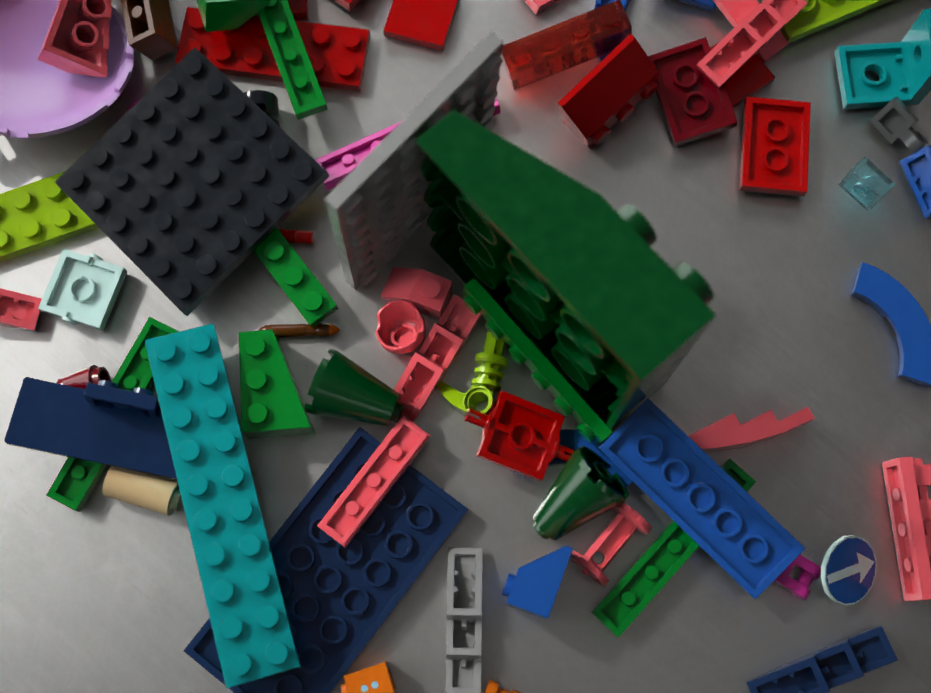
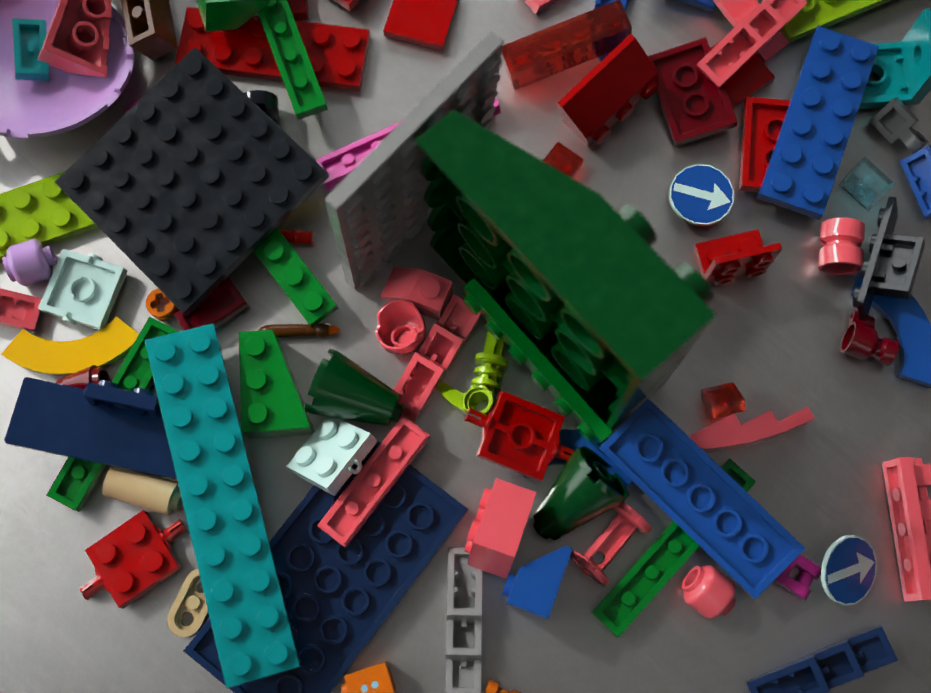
none -> yellow tile [1,316,139,376]
none -> lavender head [2,239,57,286]
none -> teal plate [12,18,49,81]
none -> red plate [79,510,188,609]
none -> orange bush [146,289,179,321]
none -> tan plate [167,569,209,637]
none -> dark red plate [173,278,249,330]
none -> light aqua plate [286,417,378,496]
none -> coral brick [464,478,537,579]
none -> clear red plate [543,142,584,178]
none -> blue piece [669,164,734,226]
none -> coral head [682,565,736,619]
none -> red bracket [693,229,782,285]
none -> clear red plate [701,382,746,419]
none -> blue plate [757,26,879,220]
none -> coral wheel [818,218,865,276]
none -> dark red piece [840,310,899,366]
none -> black bracket [852,196,925,321]

